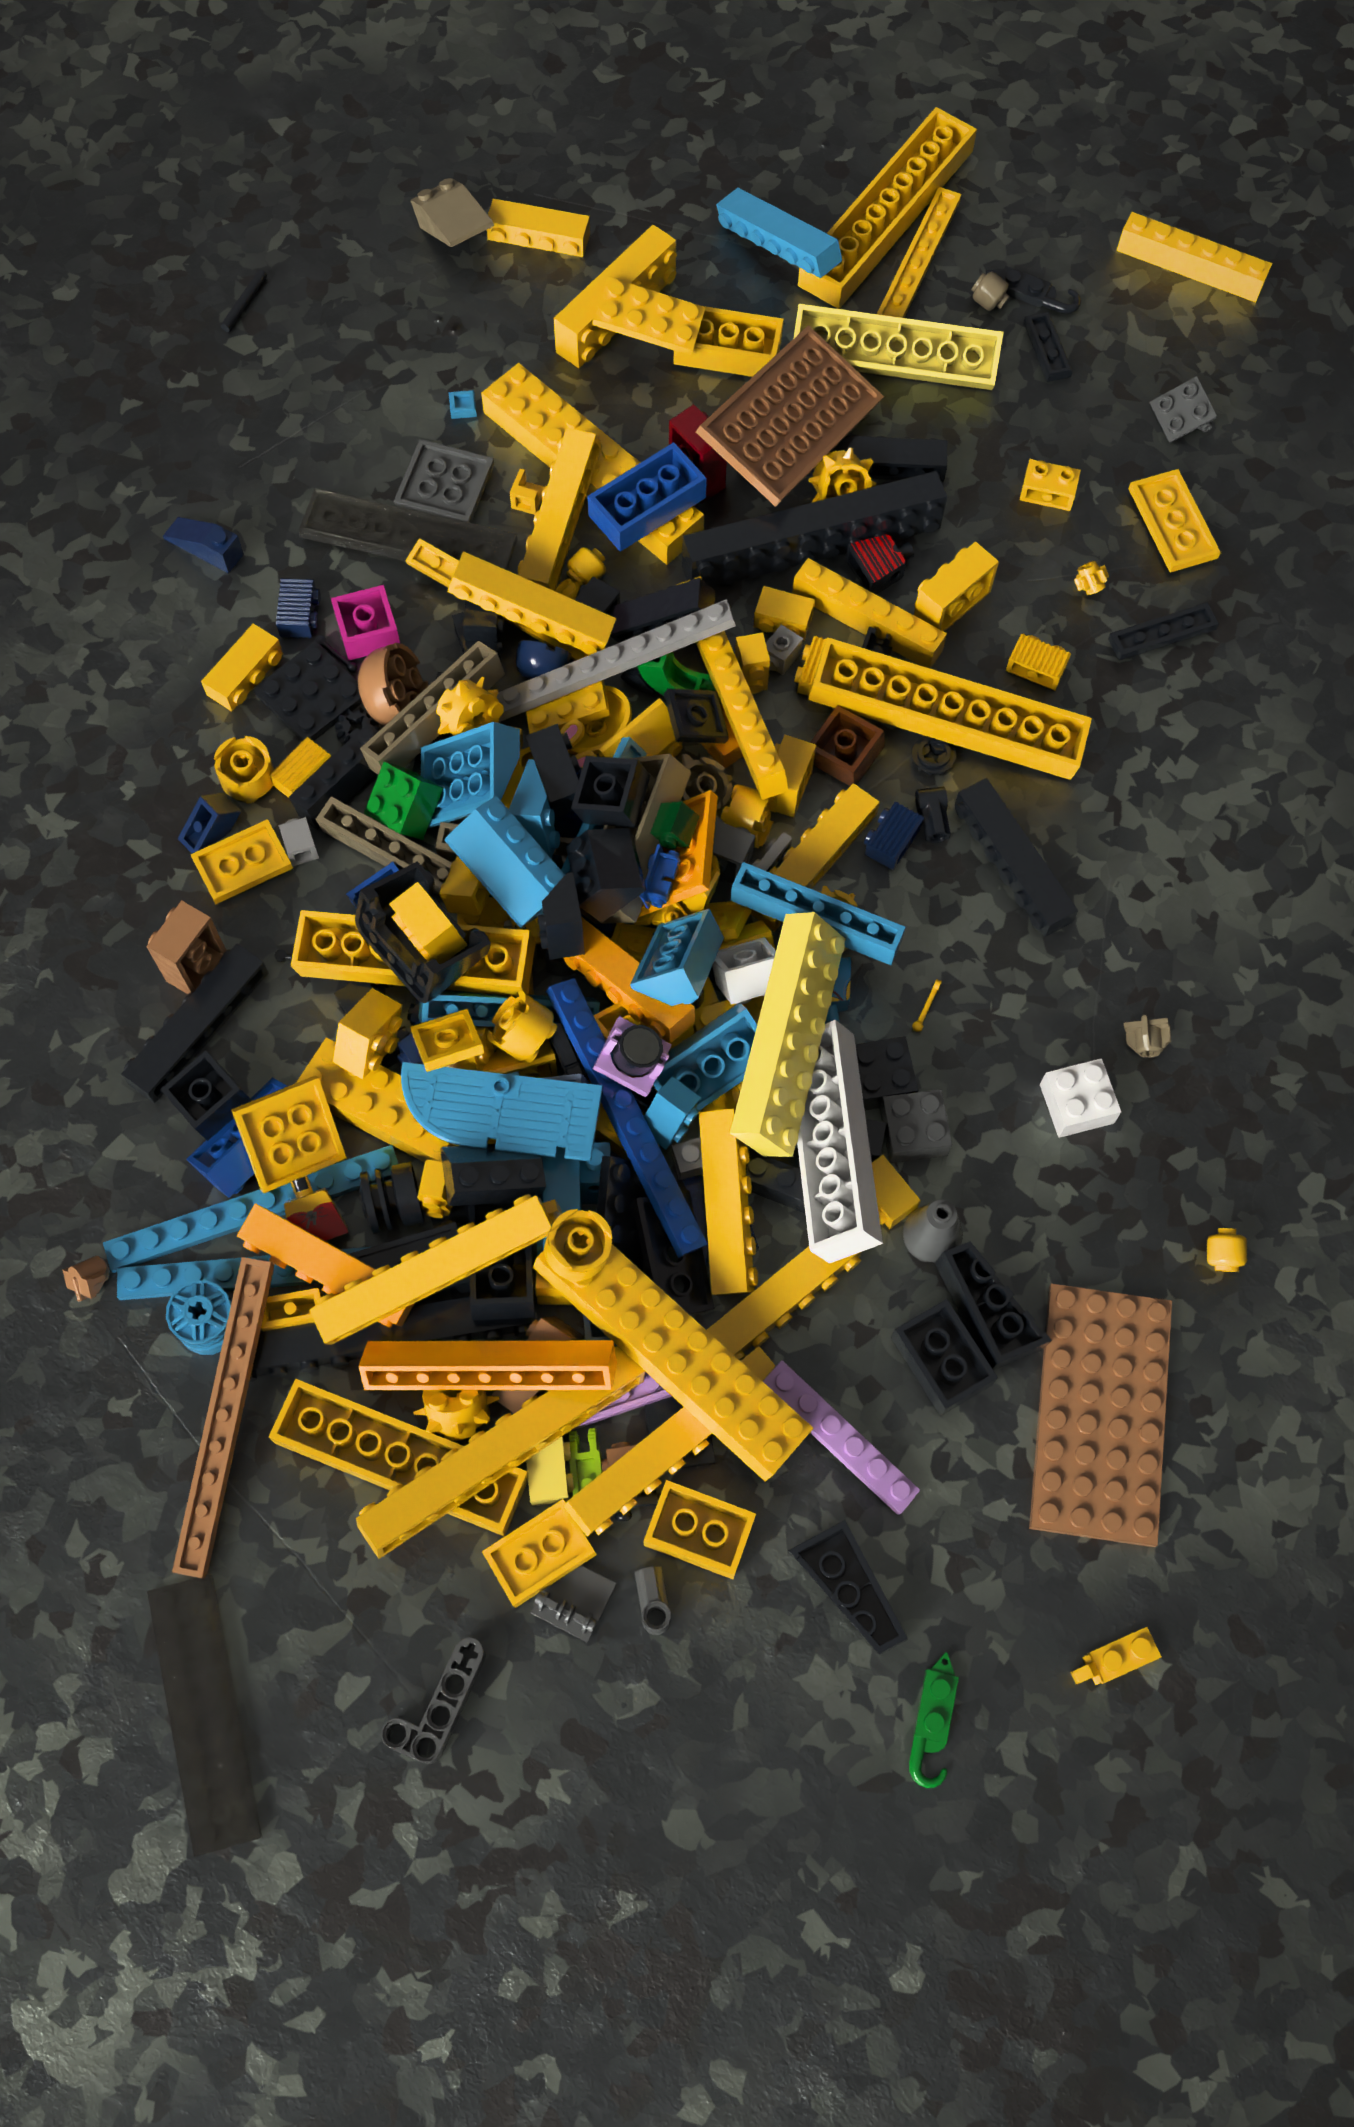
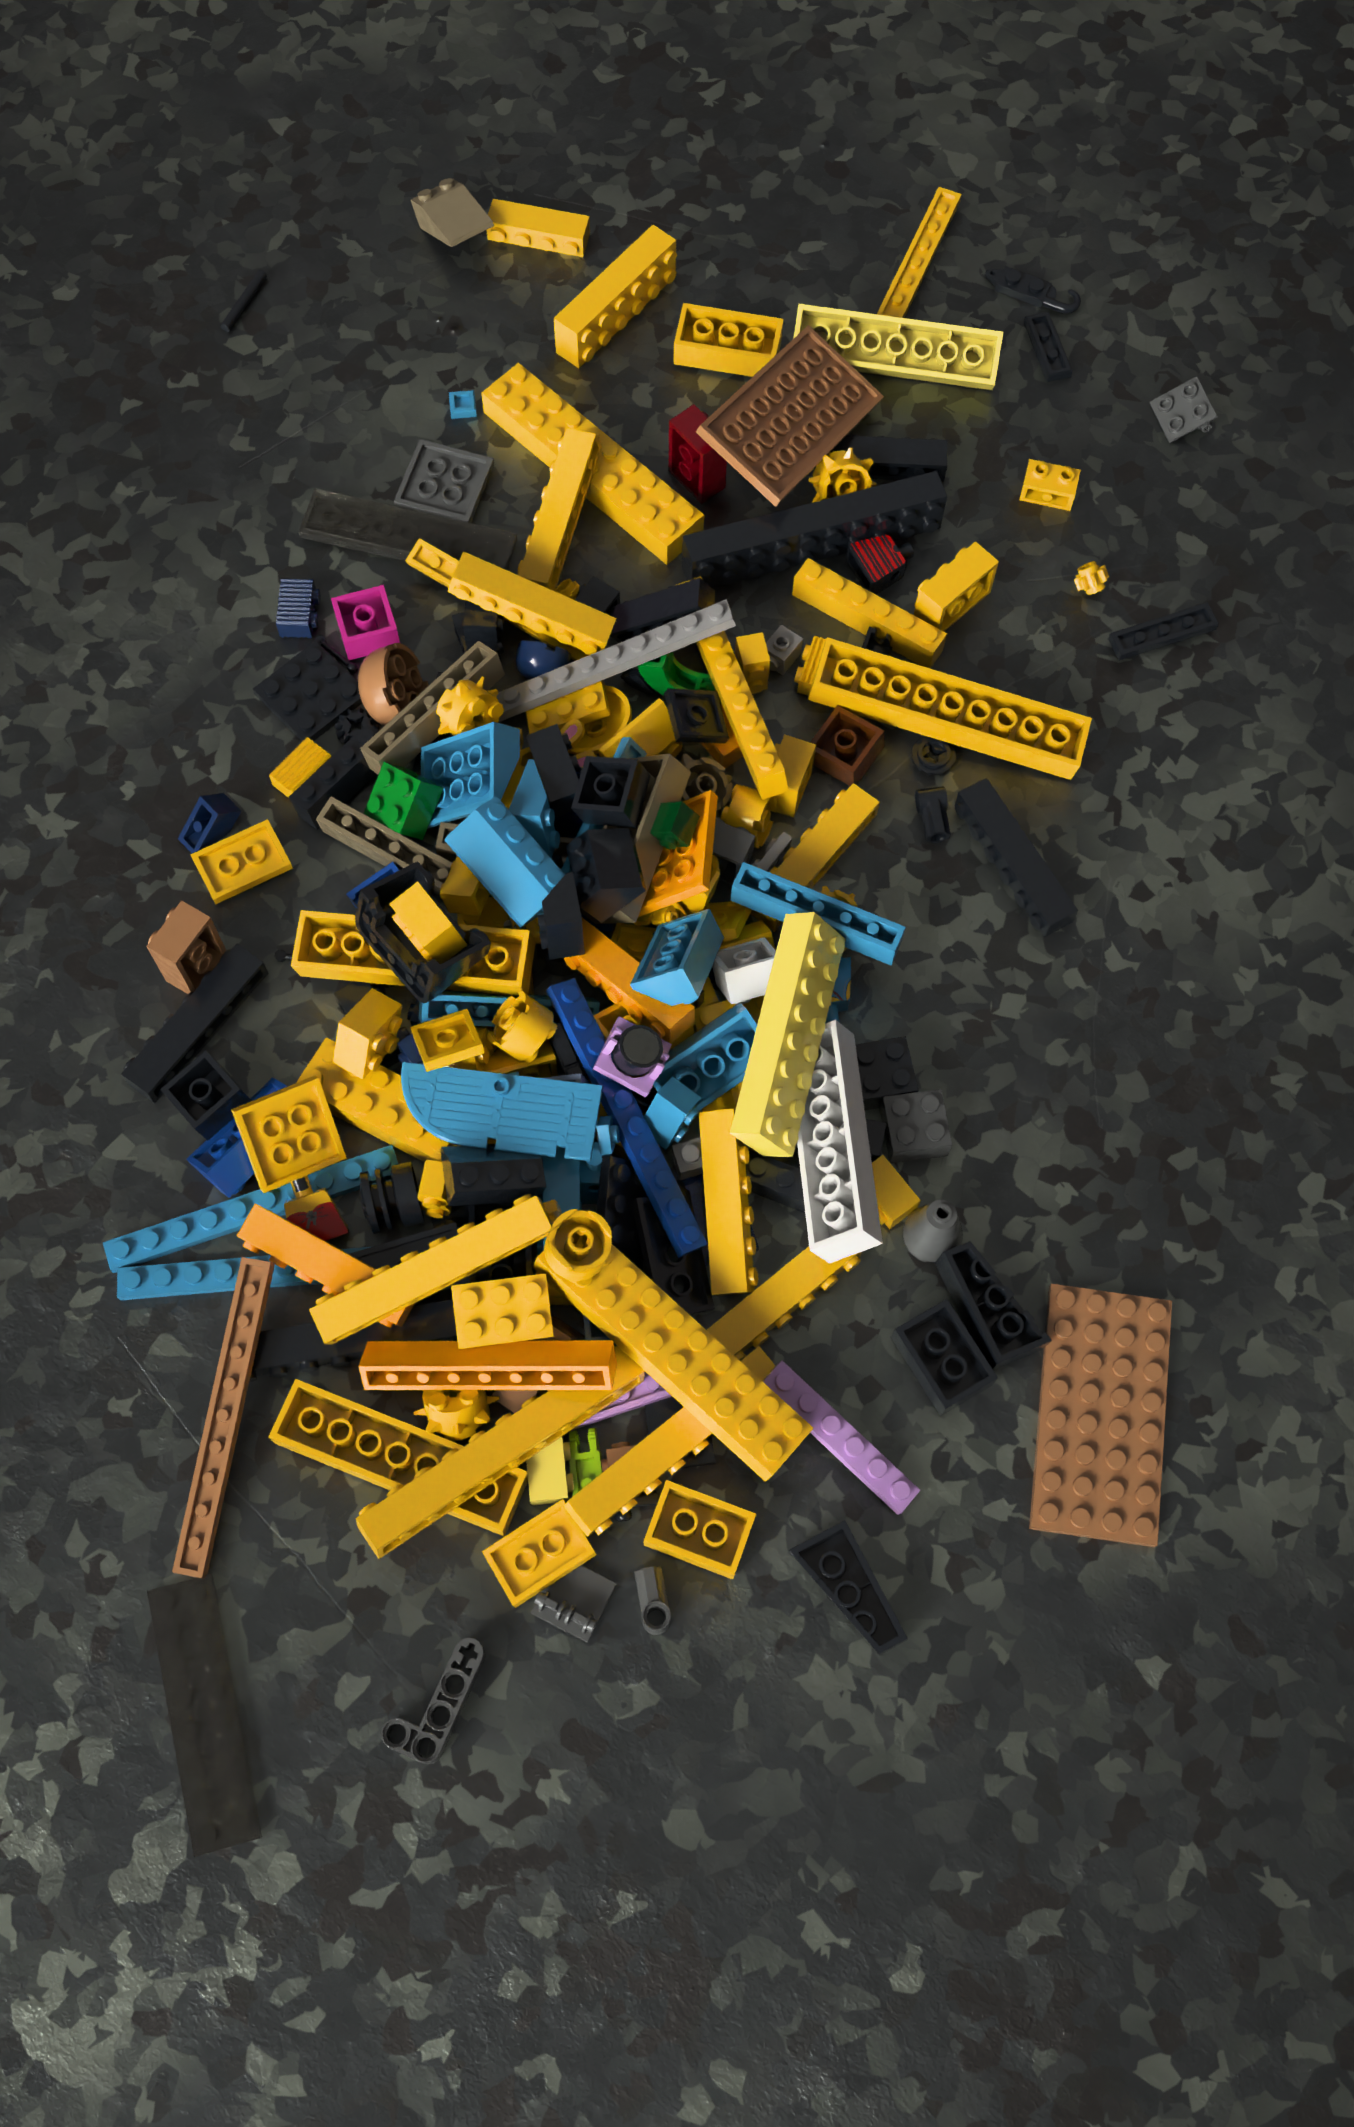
medium nougat piece [63,1256,110,1302] -> none
dark blue slope [163,517,244,573] -> none
dark azure wheel [166,1280,232,1355] -> none
yellow brick [201,623,283,711] -> none
yellow brick [214,736,274,803] -> none
yellow brick [261,1288,324,1331] -> none
light grey brick [278,817,319,867] -> none
yellow panel [510,468,544,515] -> none
yellow head [566,547,606,587] -> none
blue brick [587,442,707,552] -> none
yellow plate [593,276,706,356] -> none
blue hinge [639,844,681,909] -> none
dark azure brick [716,188,842,279] -> none
yellow brick [753,586,815,641] -> none
yellow brick [798,107,977,309] -> none
dark blue brick [864,802,924,871] -> none
green plate [909,1652,959,1788] -> none
yellow hinge [912,979,942,1032] -> none
dark tan head [971,271,1009,311] -> none
yellow brick [1005,633,1071,691] -> none
white brick [1040,1058,1121,1138] -> none
yellow hinge [1070,1627,1162,1685] -> none
yellow brick [1117,212,1273,302] -> none
dark tan piece [1124,1015,1171,1057] -> none
yellow plate [1128,469,1221,573] -> none
yellow head [1207,1228,1247,1272] -> none
none -> yellow plate [451,1273,554,1349]
none -> dark azure plate [596,1116,620,1155]

